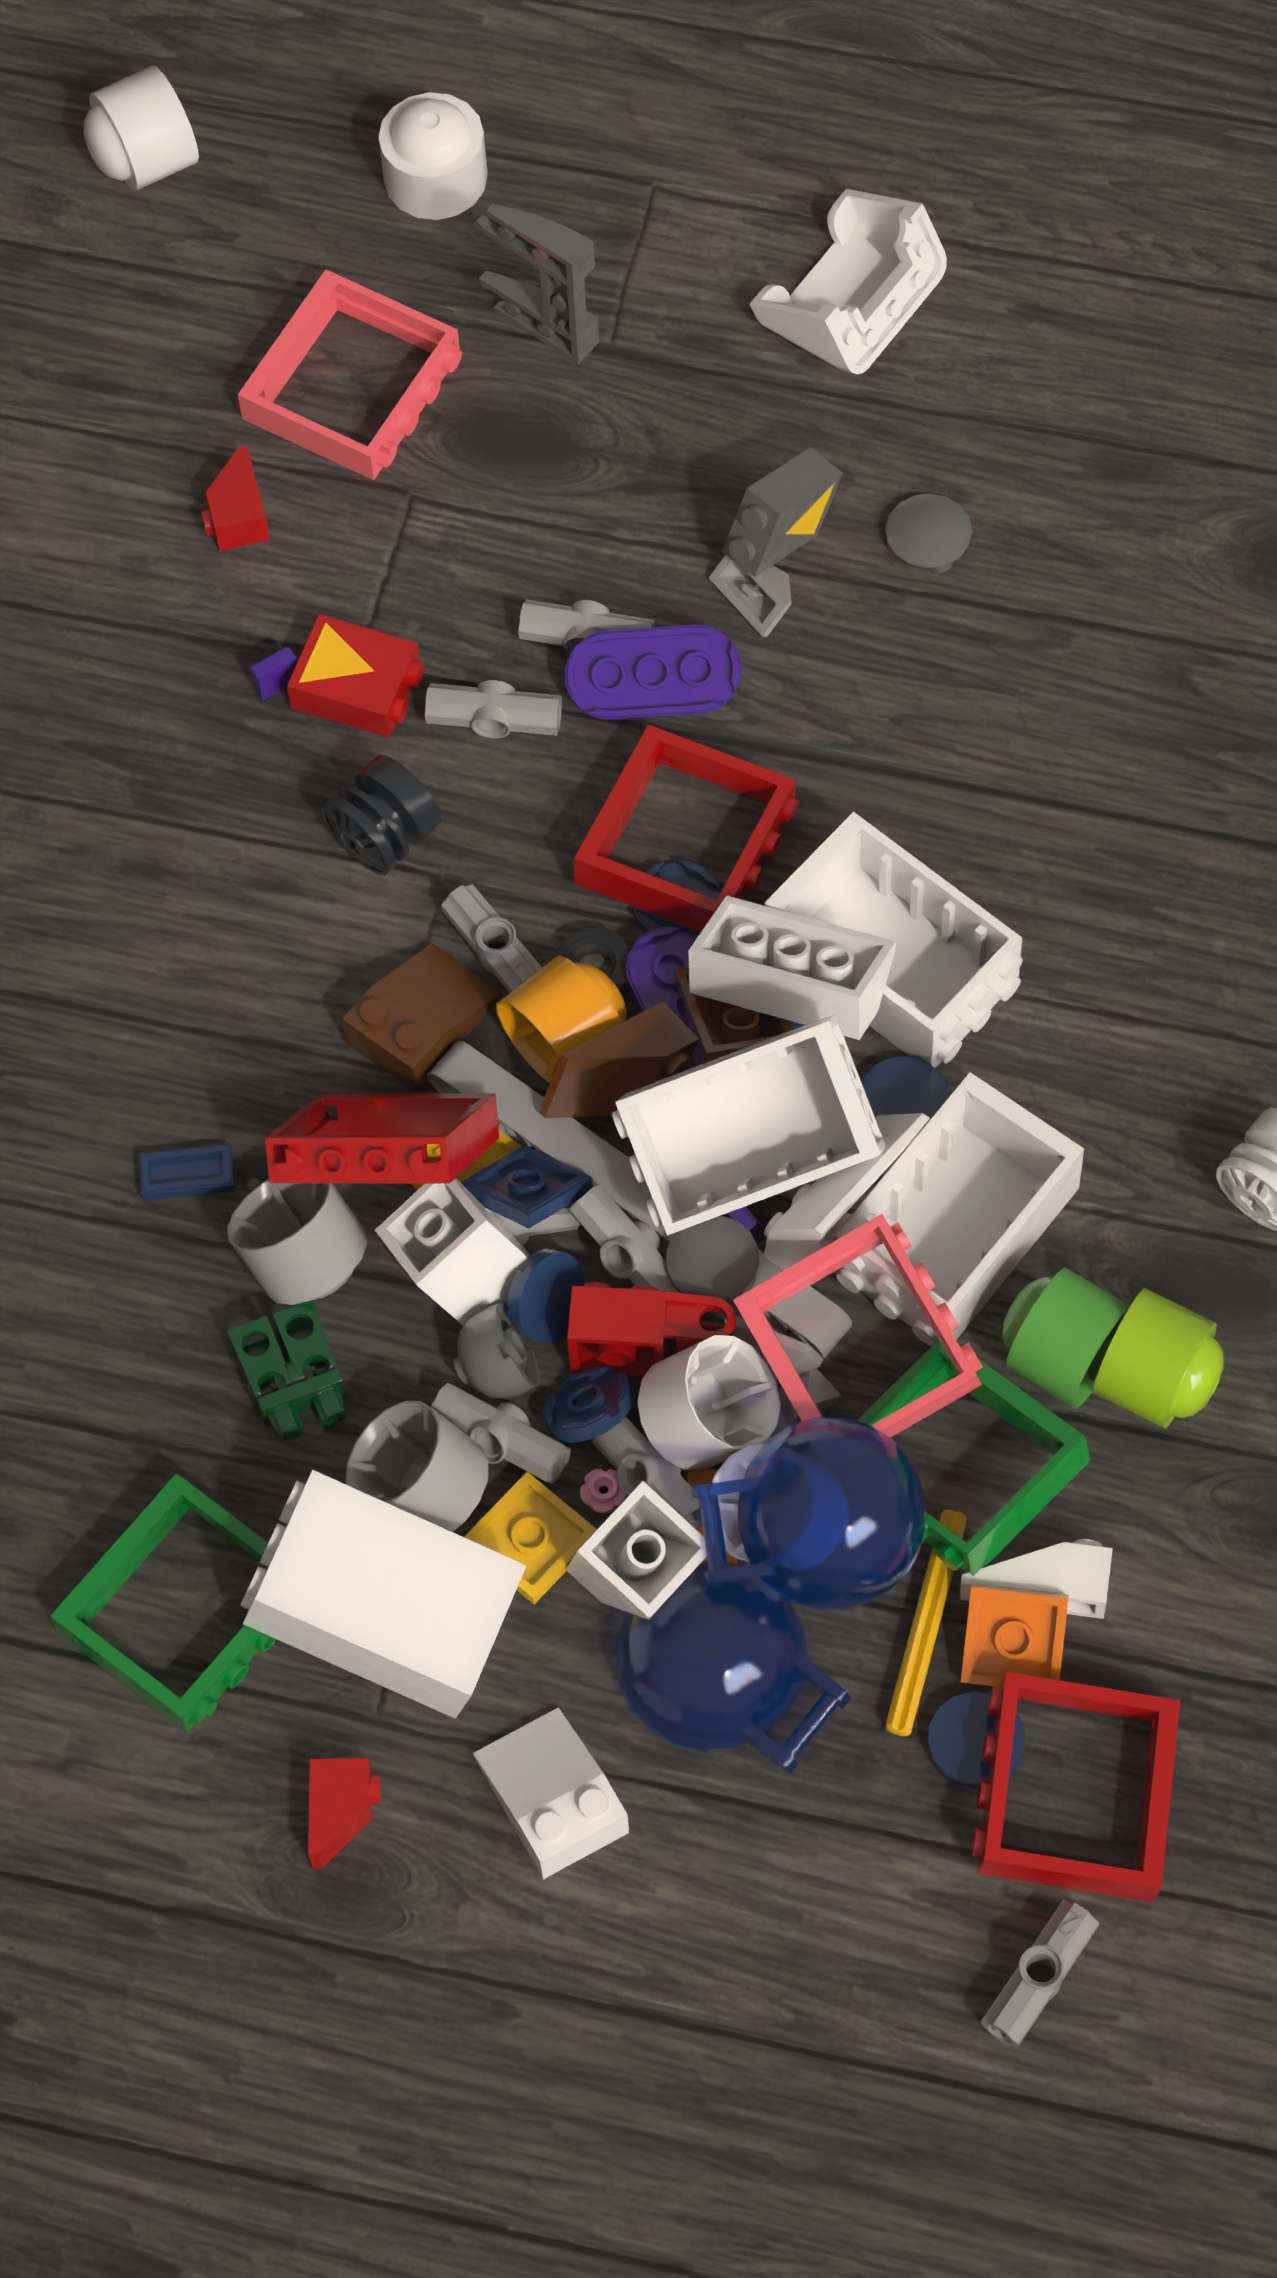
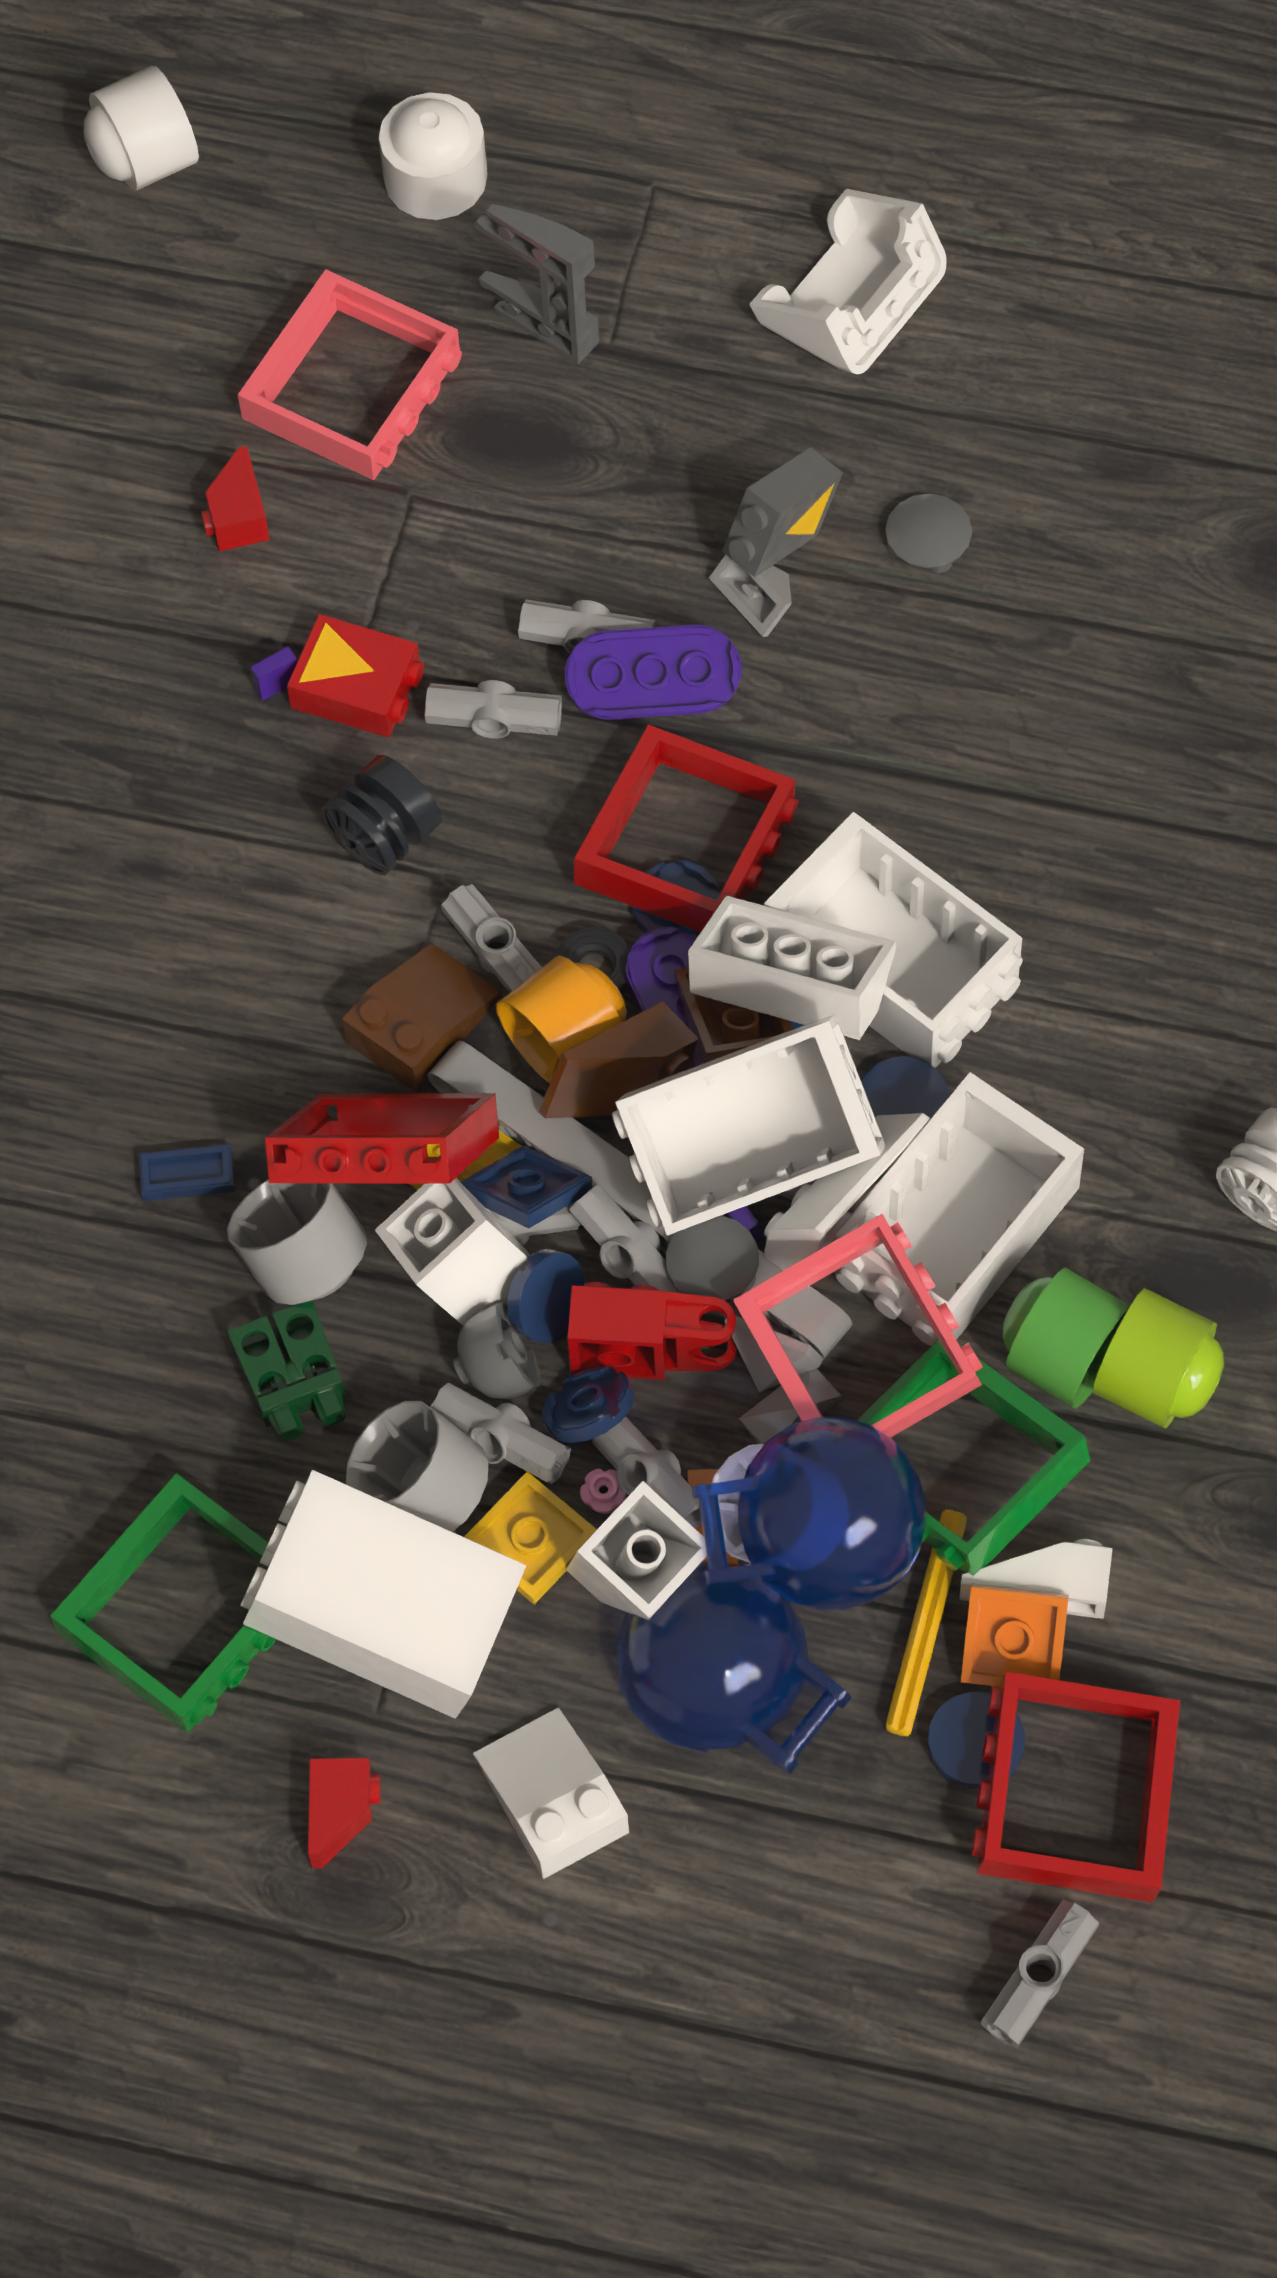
white piece [638,1335,781,1471] -> none

